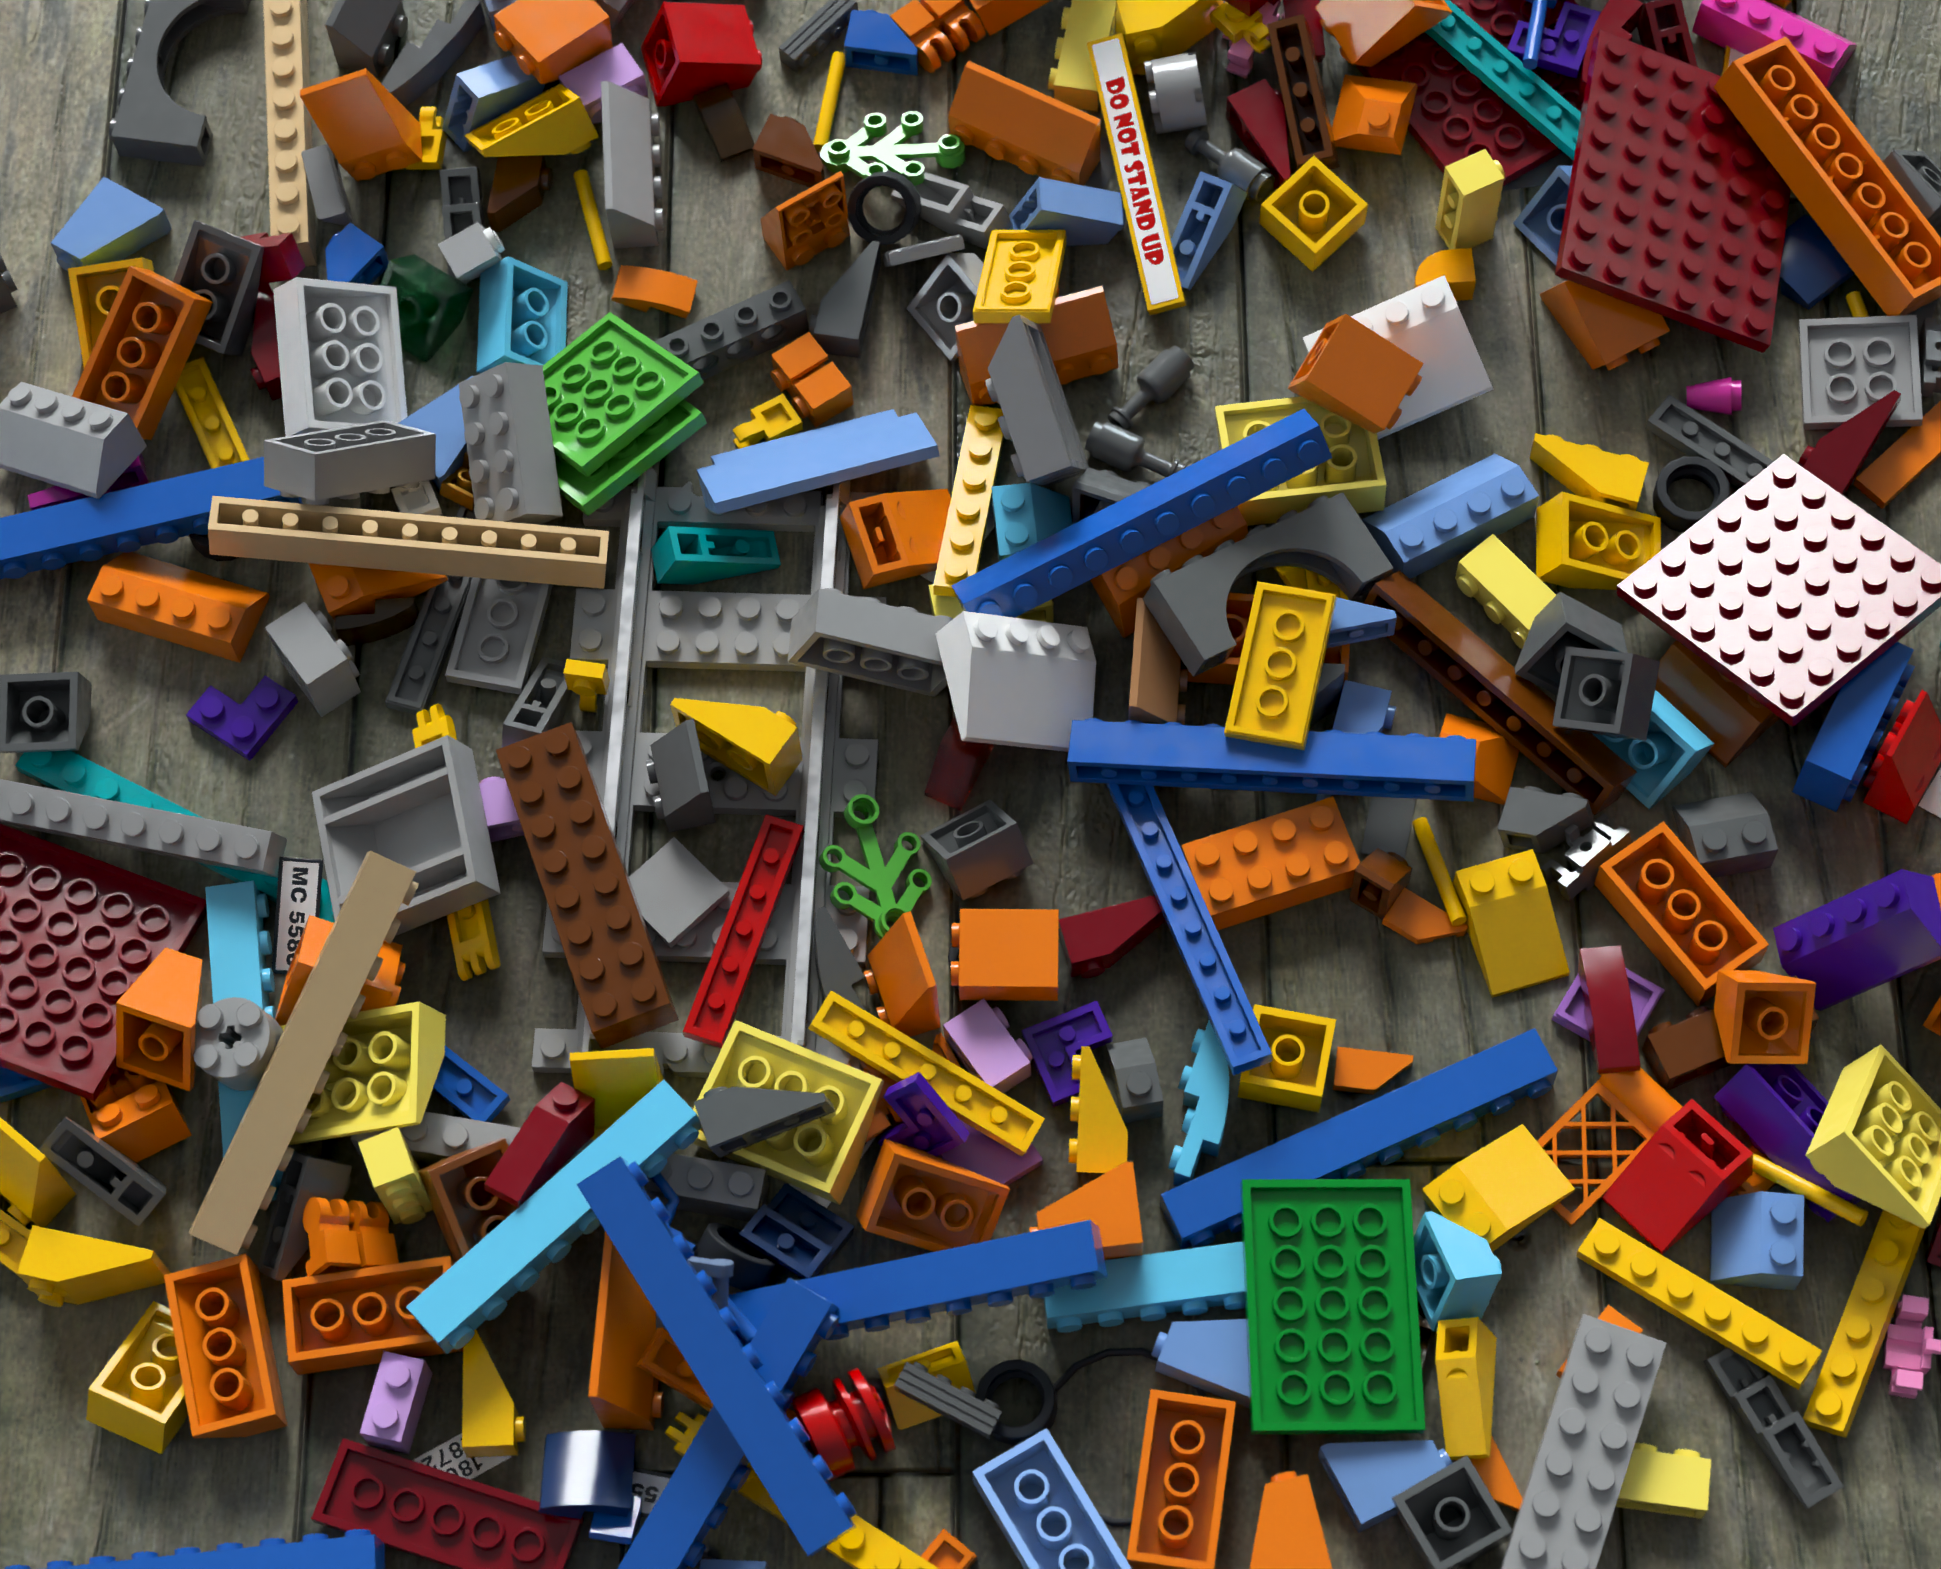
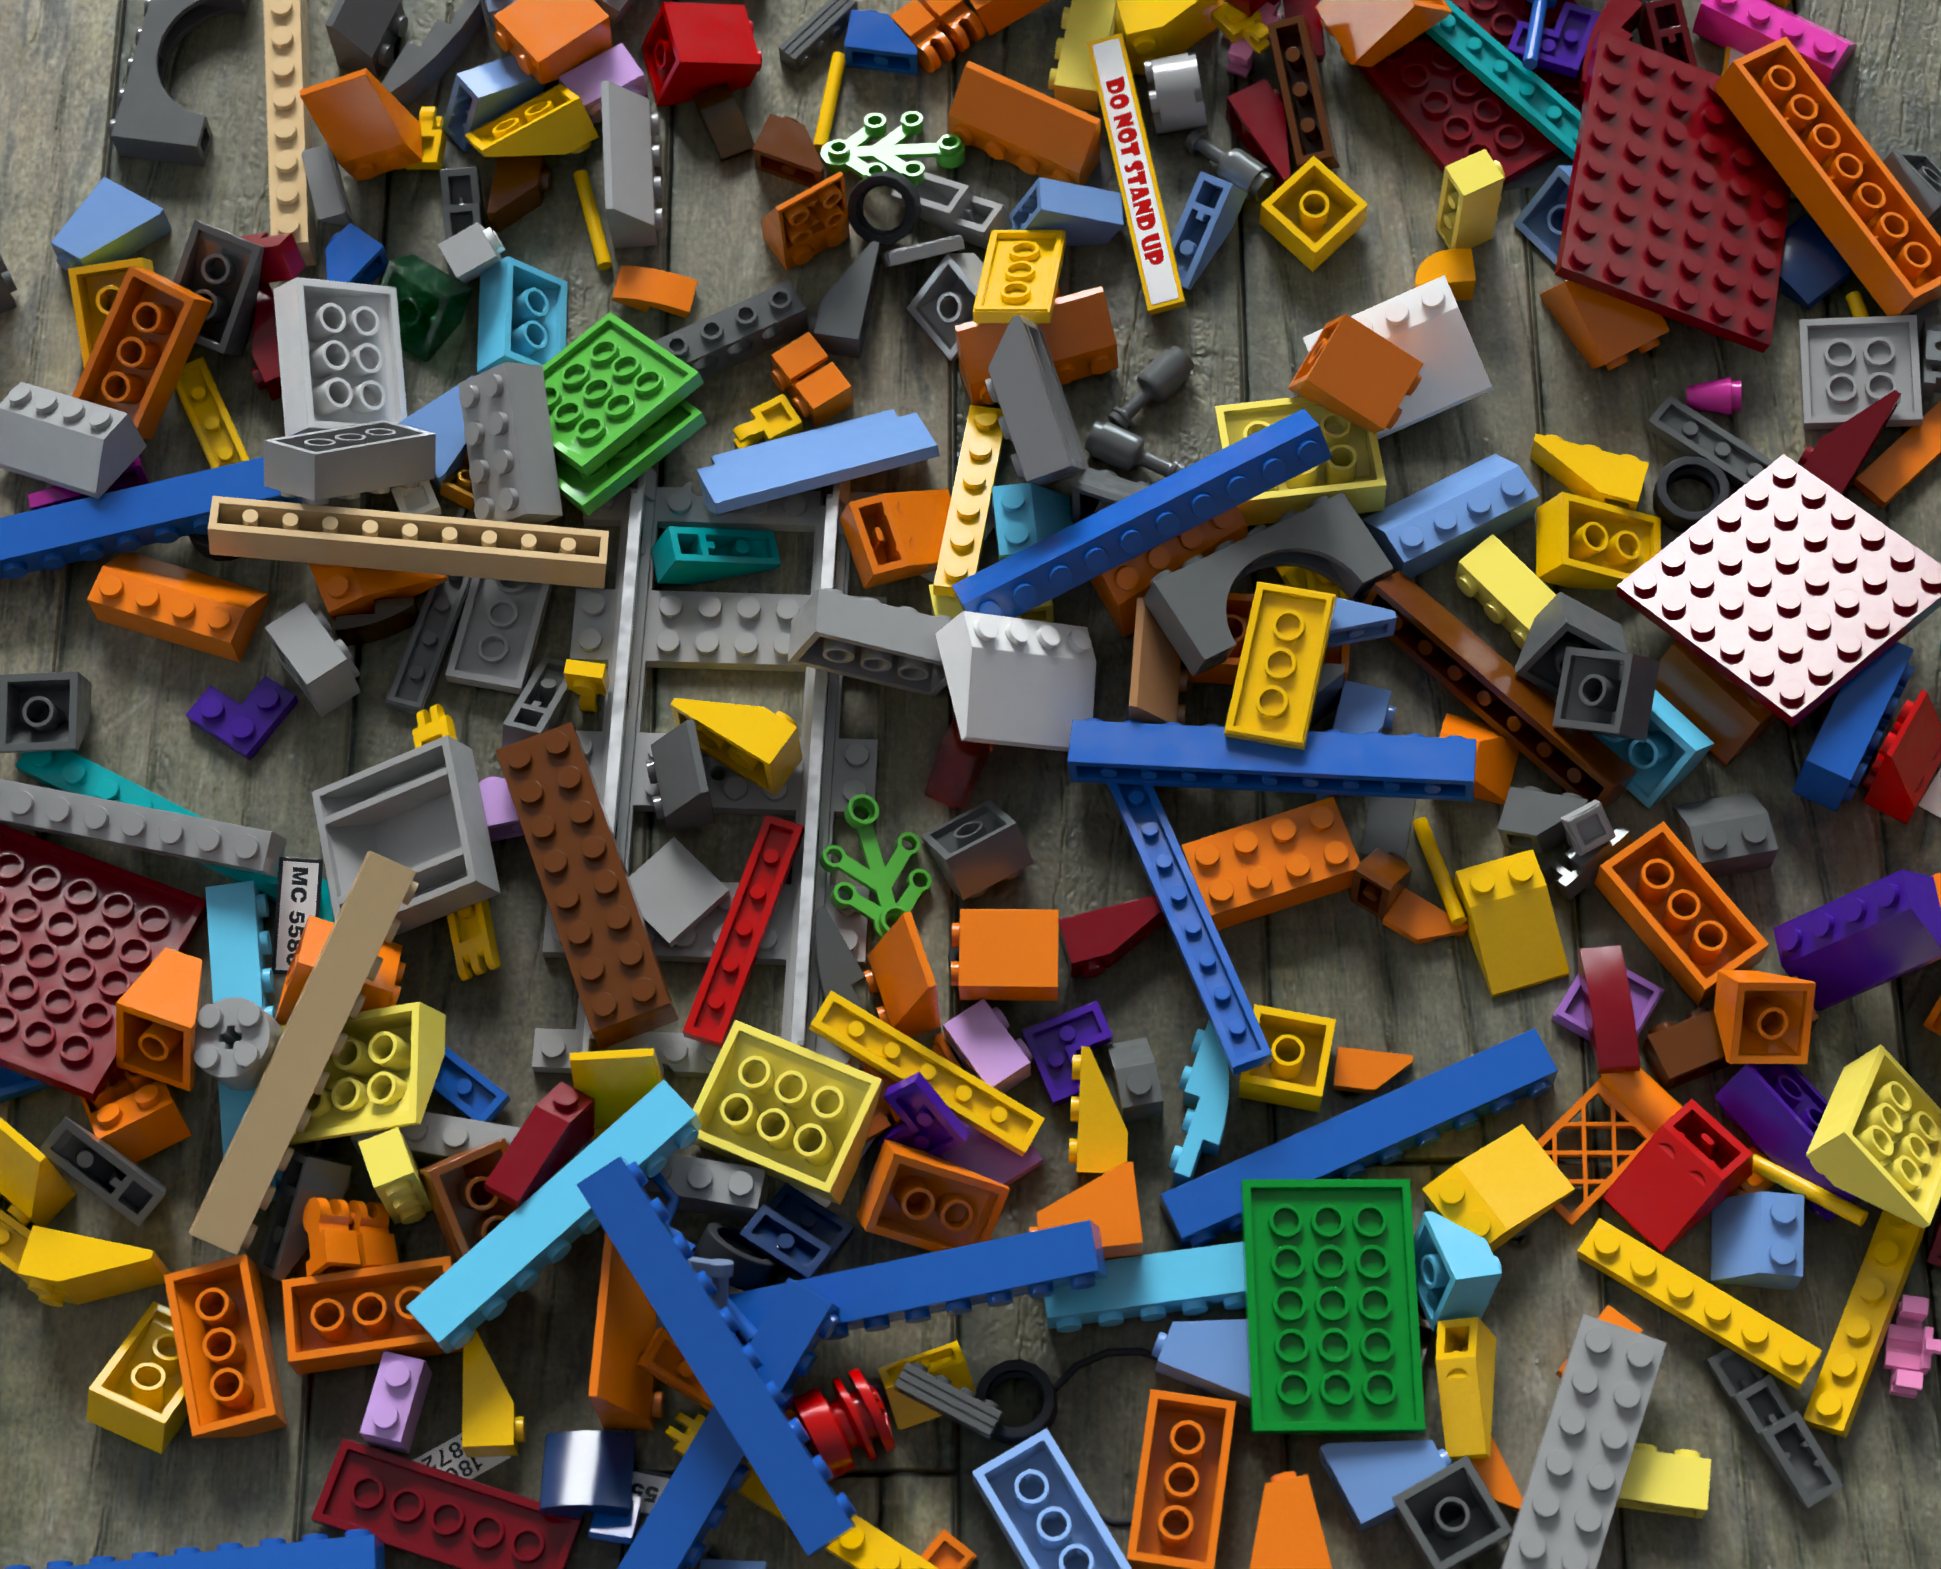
dark grey slope [694,1086,836,1158] -> none
orange slope [1332,75,1417,155] -> none
none -> light grey tile [1560,799,1616,856]

